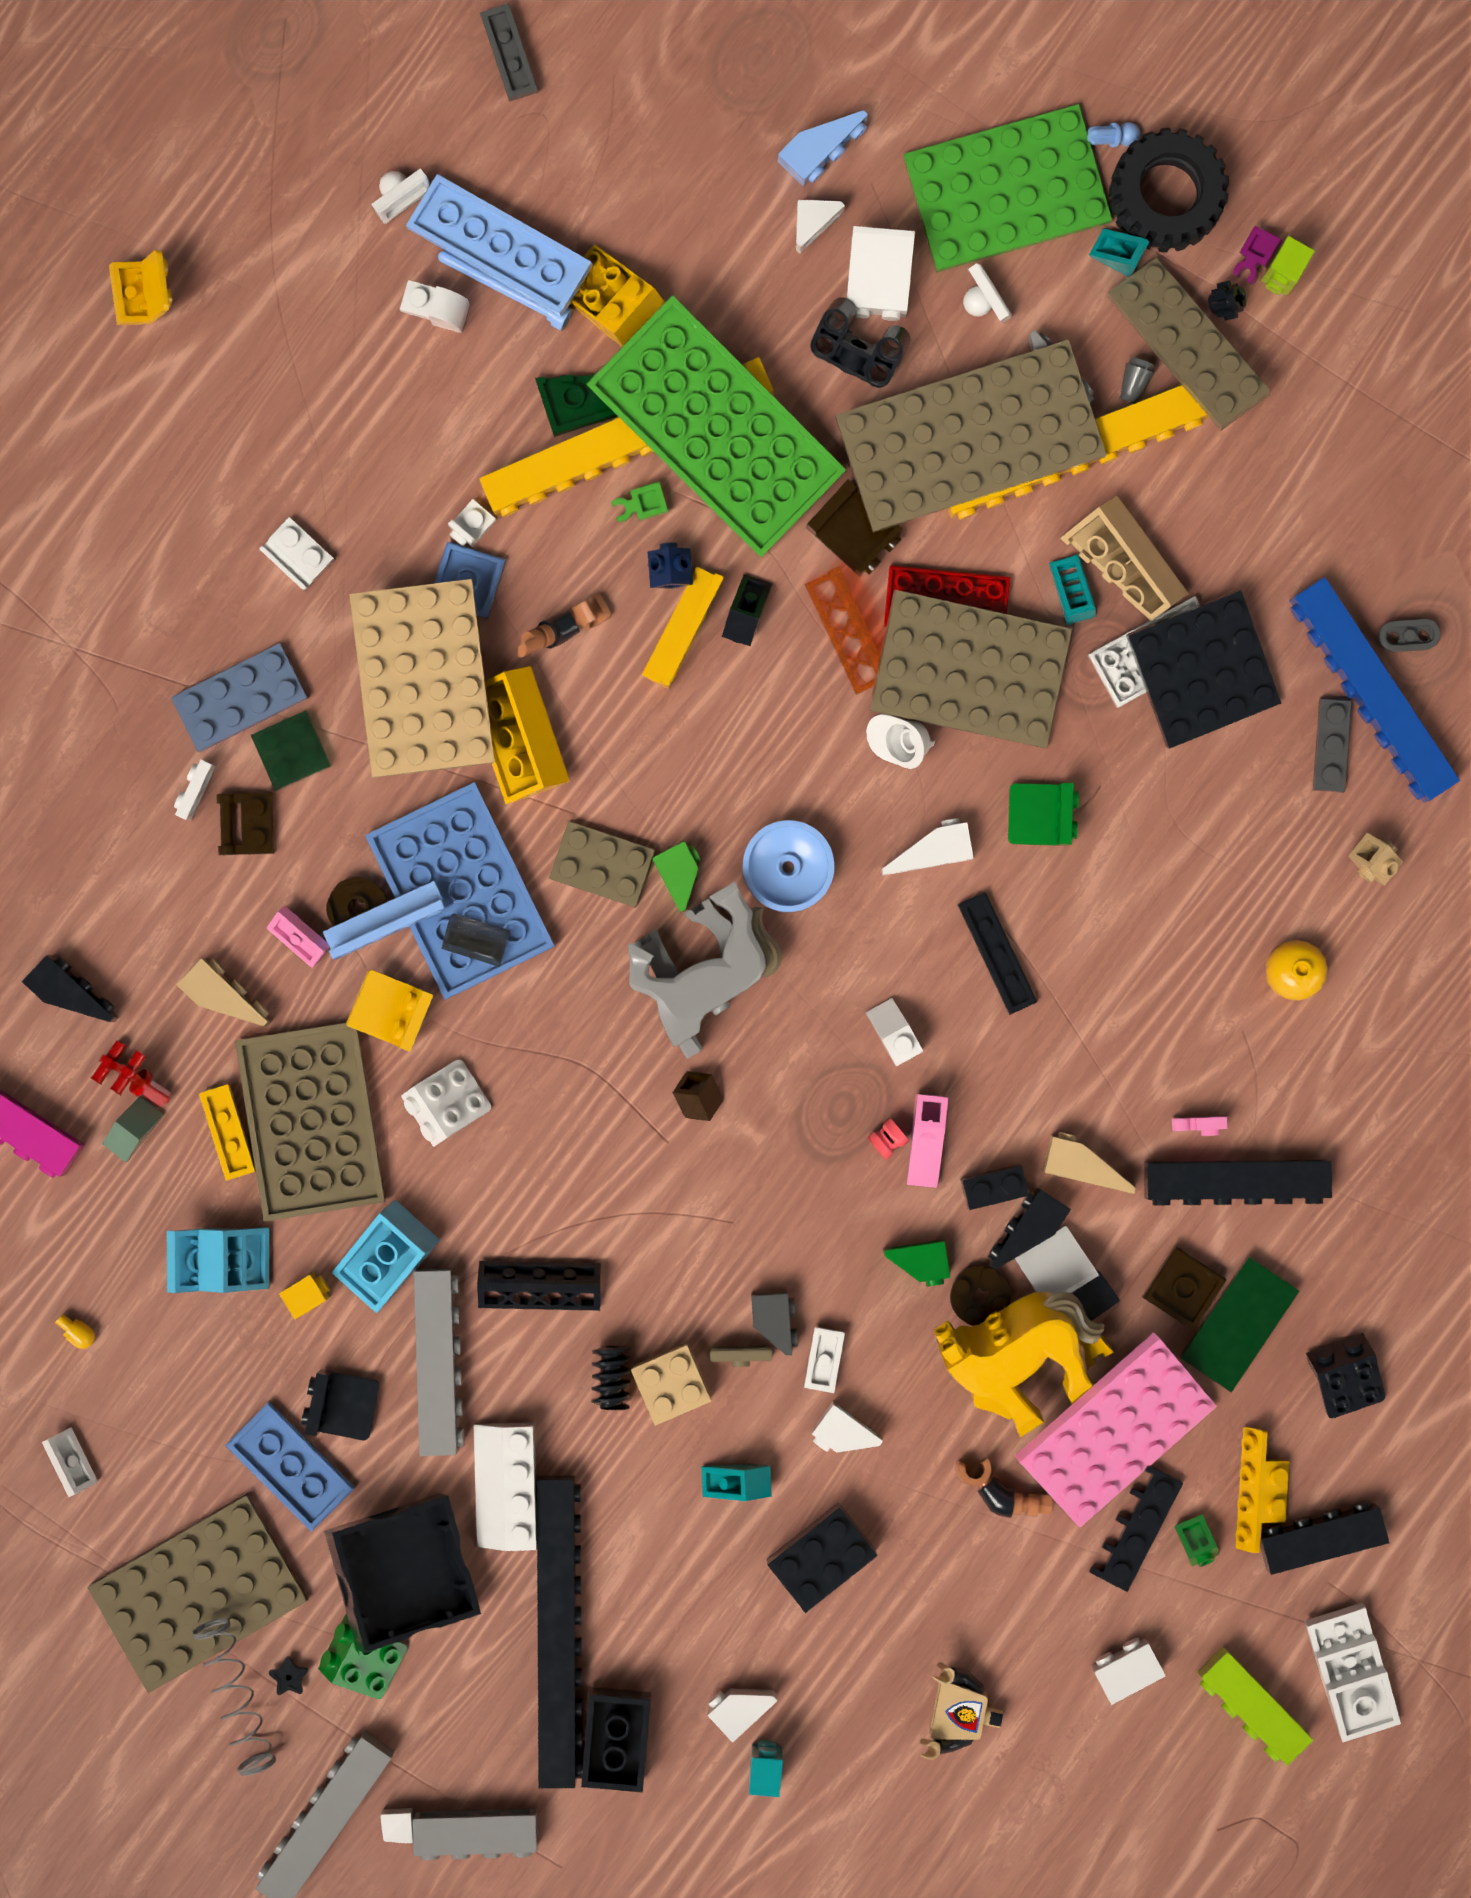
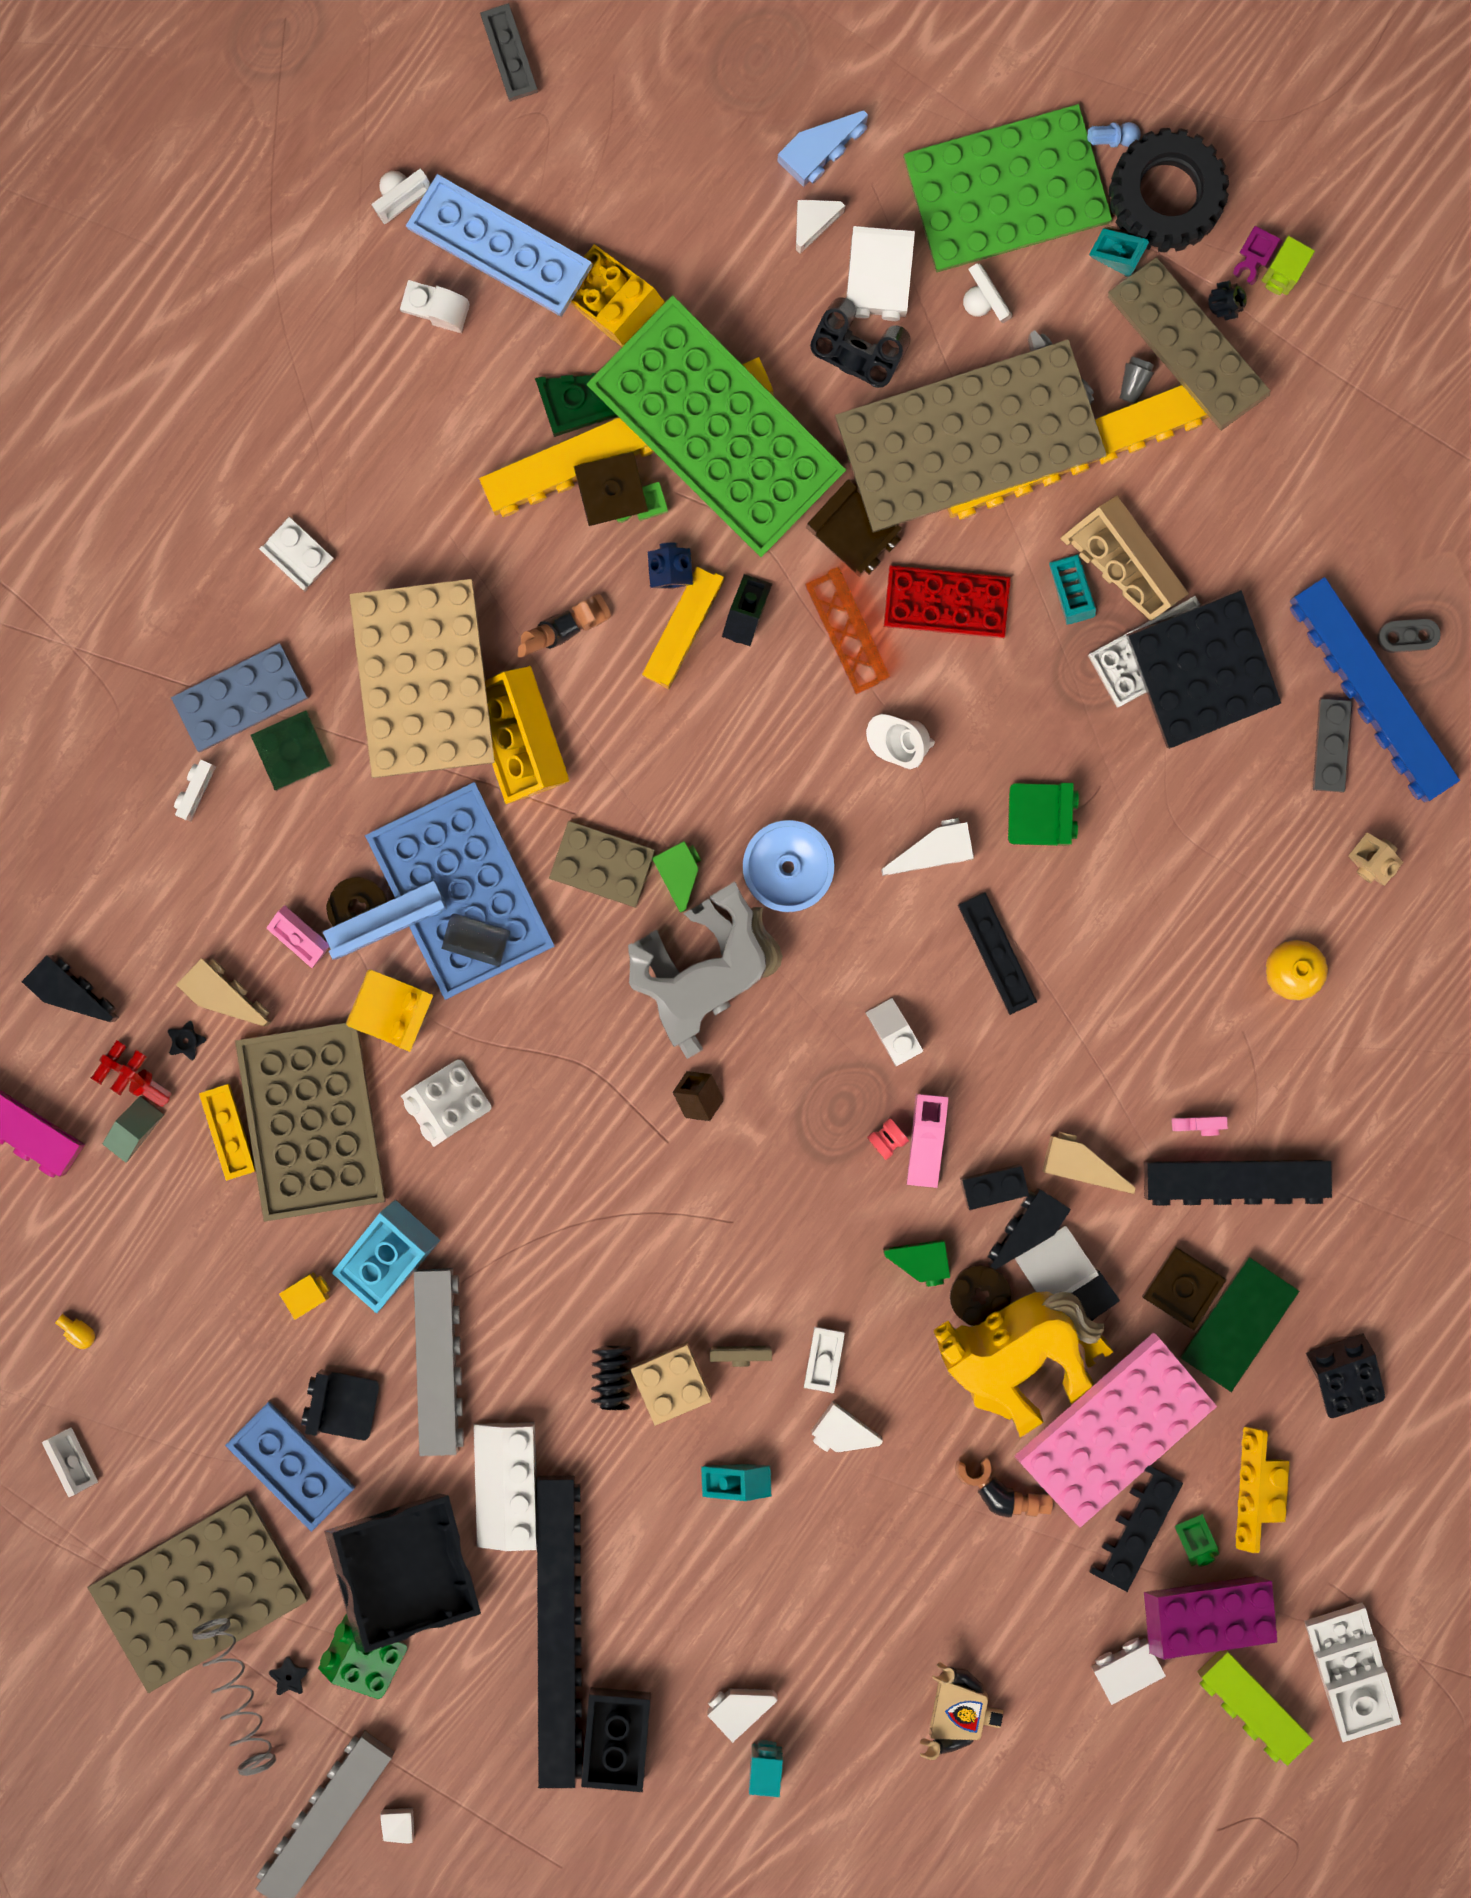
yellow bracket [109,250,172,325] -> none
medium azure bracket [167,1227,269,1293] -> none
dark brown plate [216,793,274,856] -> none
light grey brick [412,1808,538,1860] -> none
medium blue tile [434,542,506,619] -> none
light blue piece [438,251,573,331] -> none
white bracket [448,499,496,547] -> none
black fence [477,1261,601,1311] -> none
dark grey slope [751,1291,798,1355] -> none
black brick [767,1502,878,1613] -> none
dark tan plate [869,590,1072,748] -> none
black brick [1260,1501,1390,1575] -> none
none -> black plate [167,1021,206,1060]
none -> dark brown plate [573,451,648,526]
none -> magenta brick [1144,1576,1278,1659]

